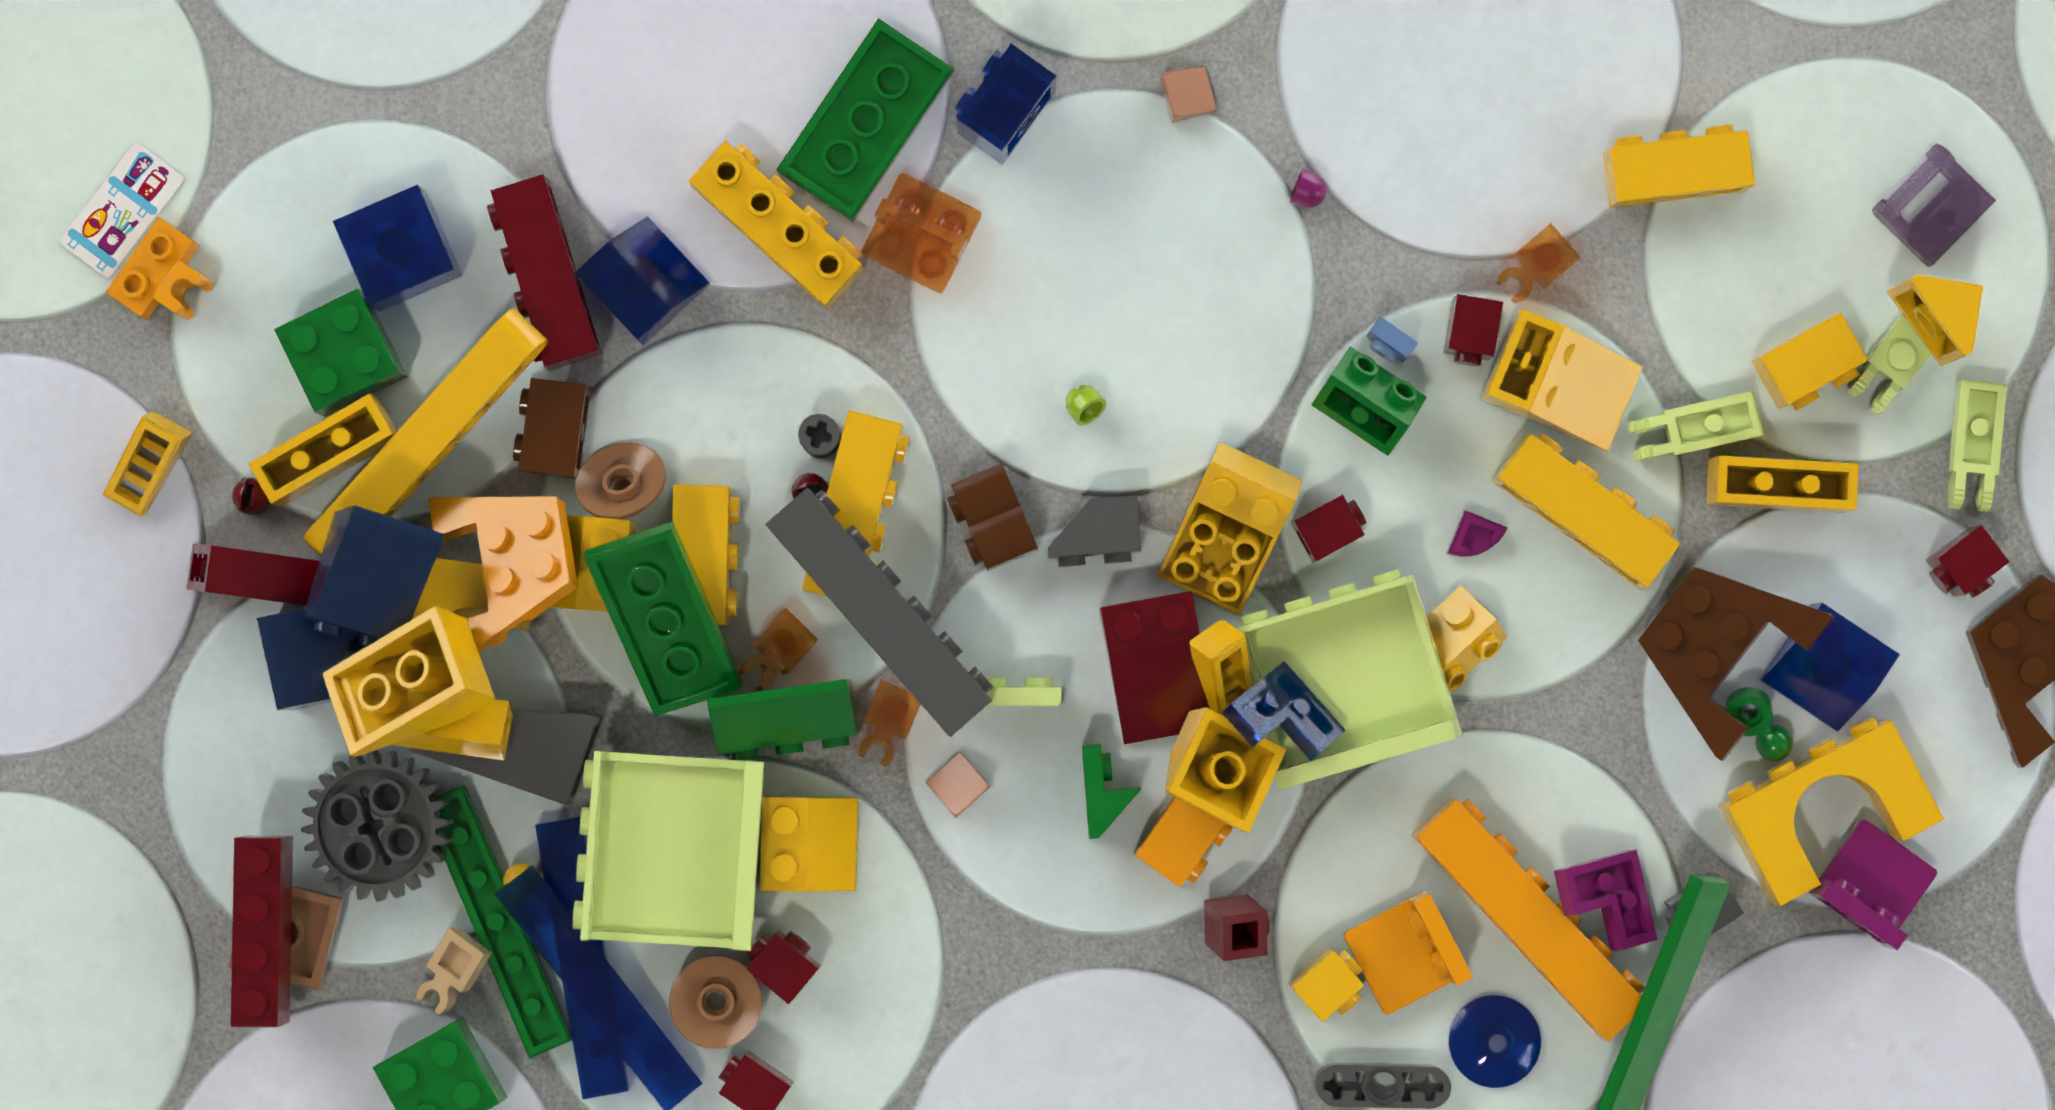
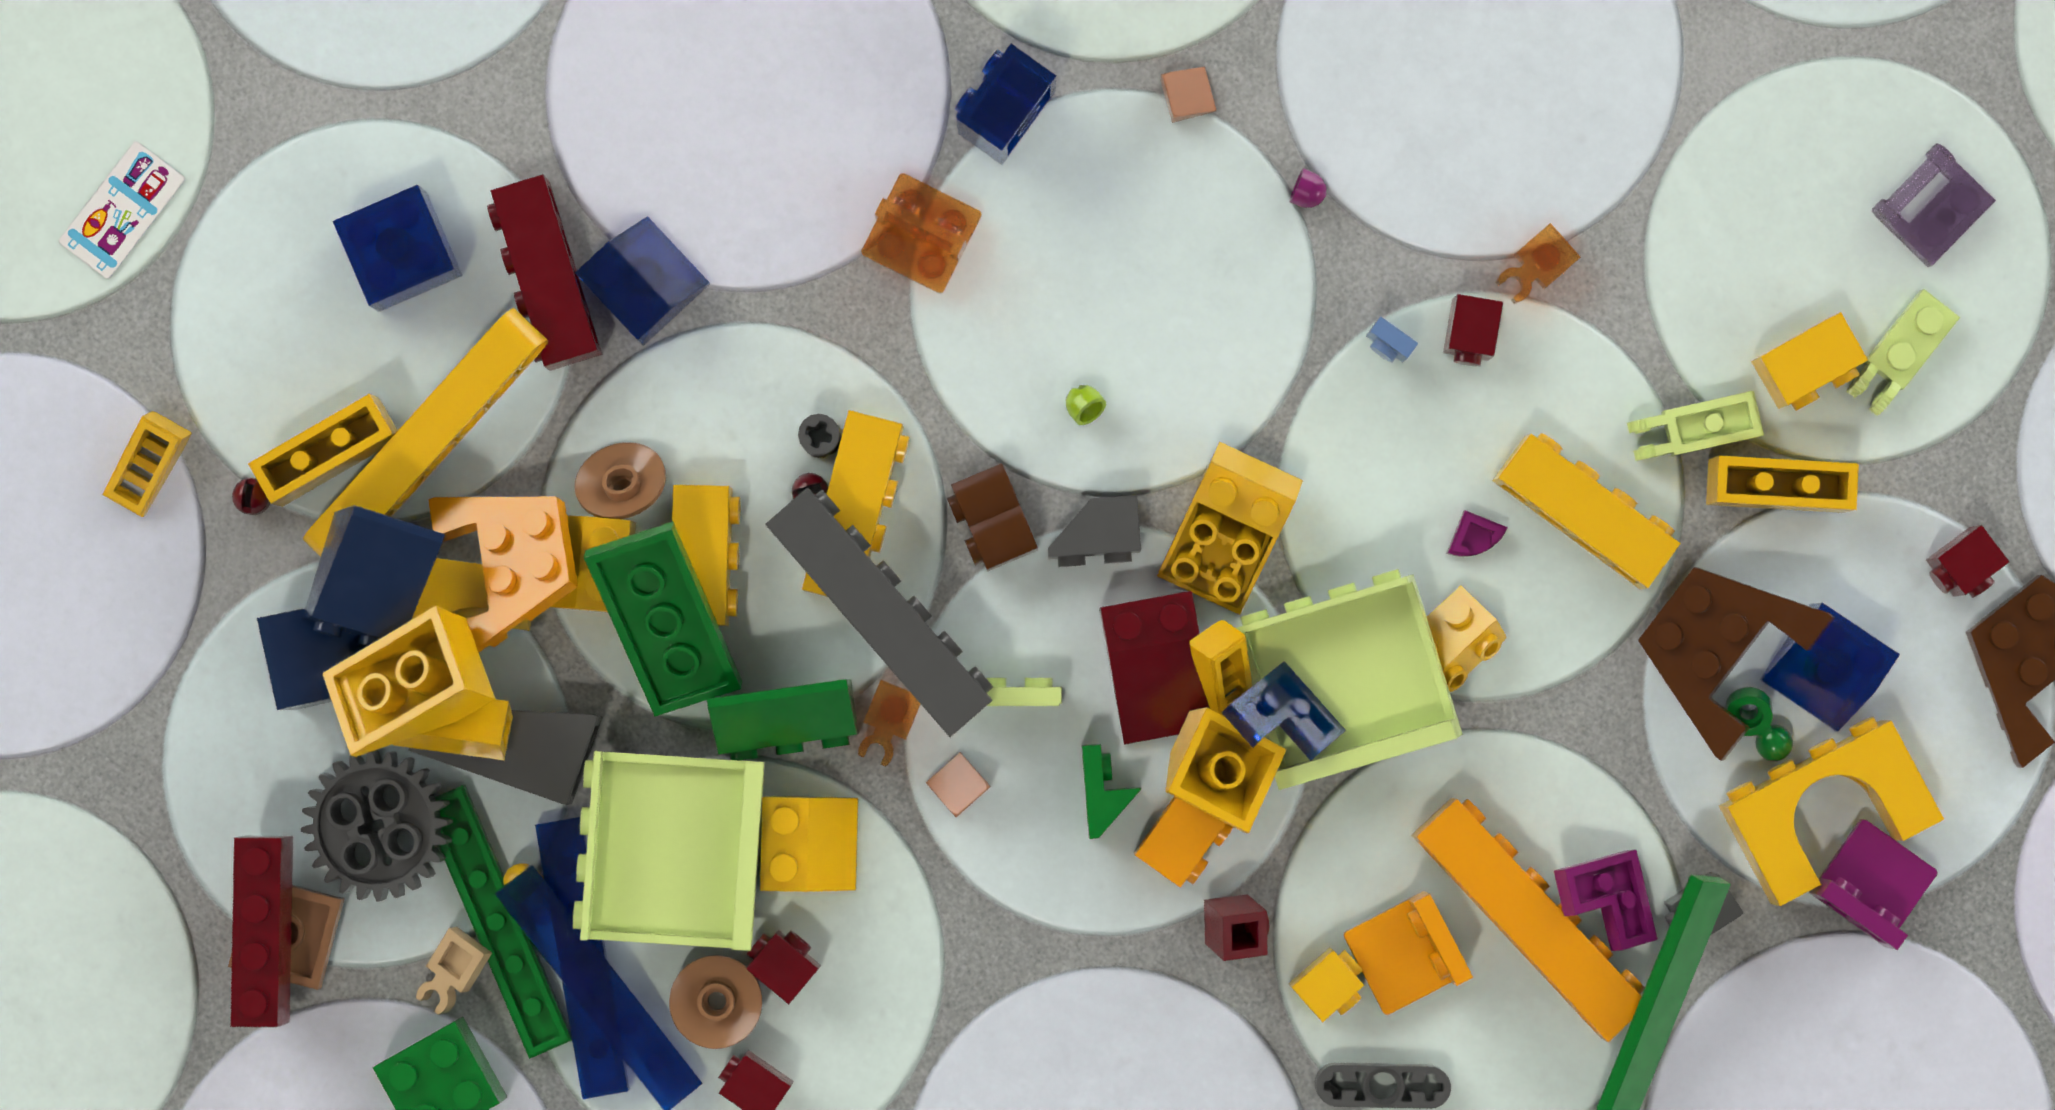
light orange plate [106,217,214,321] -> none
dark red slope [186,544,320,606] -> none
green brick [274,288,407,417] -> none
reddish brown brick [513,378,591,479] -> none
yellow brick [688,140,864,310] -> none
clear orange plate [737,608,818,692] -> none
green tile [776,18,955,222] -> none
dark red brick [1291,495,1367,563] -> none
green brick [1311,346,1427,456] -> none
clear blue dish [1448,995,1541,1088] -> none
yellow slope [1480,308,1643,452] -> none
yellow brick [1603,125,1755,208] -> none
yellow slope [1886,274,1983,366] -> none
yellowish green hinge [1947,379,2007,512] -> none

